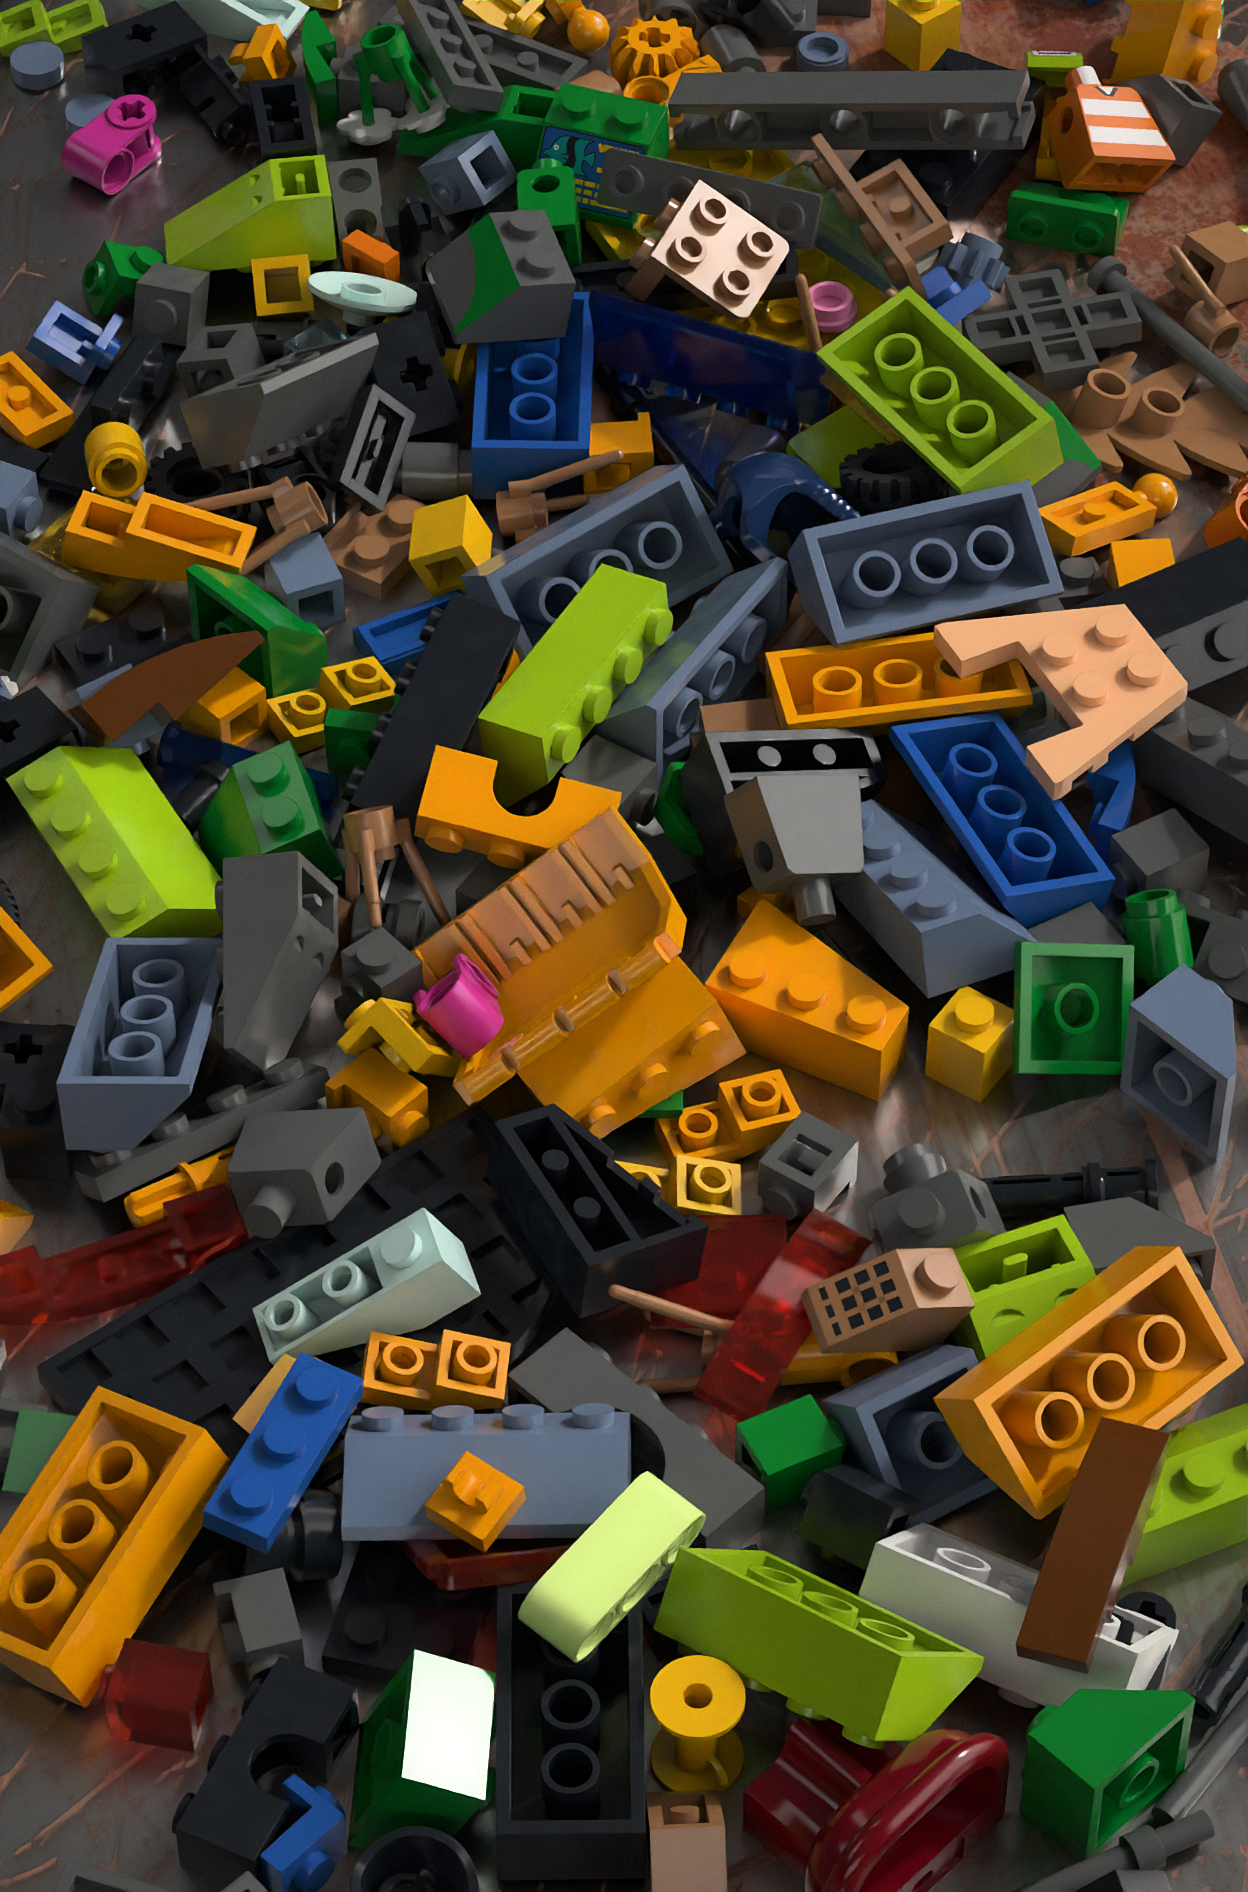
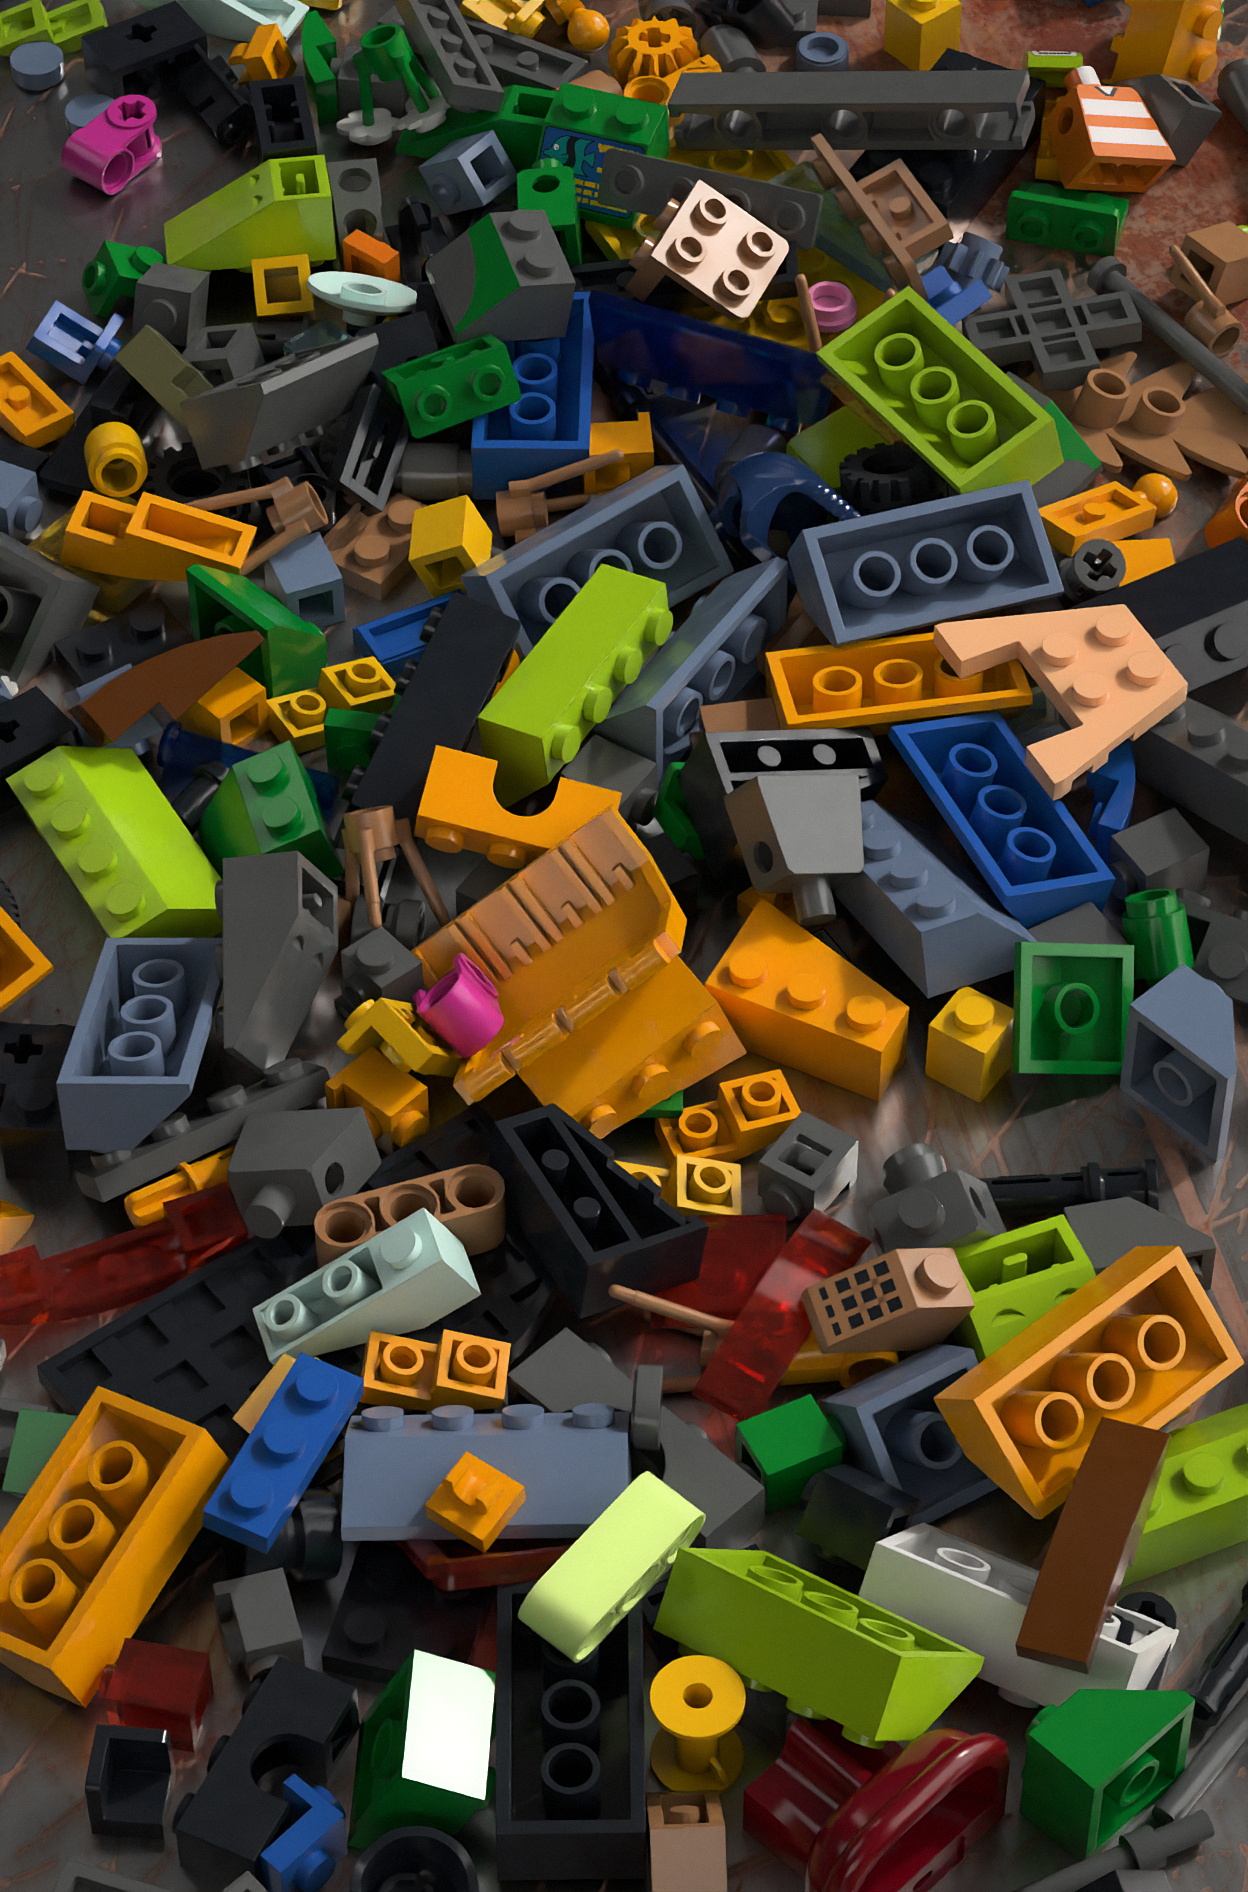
none -> black panel [85,1724,176,1840]
none -> olive slope [114,324,214,434]
none -> medium nougat beam [314,1164,507,1269]
none -> green bracket [381,332,522,439]
none -> dark grey tile [631,1365,663,1450]
none -> dark grey bush [1059,539,1126,606]

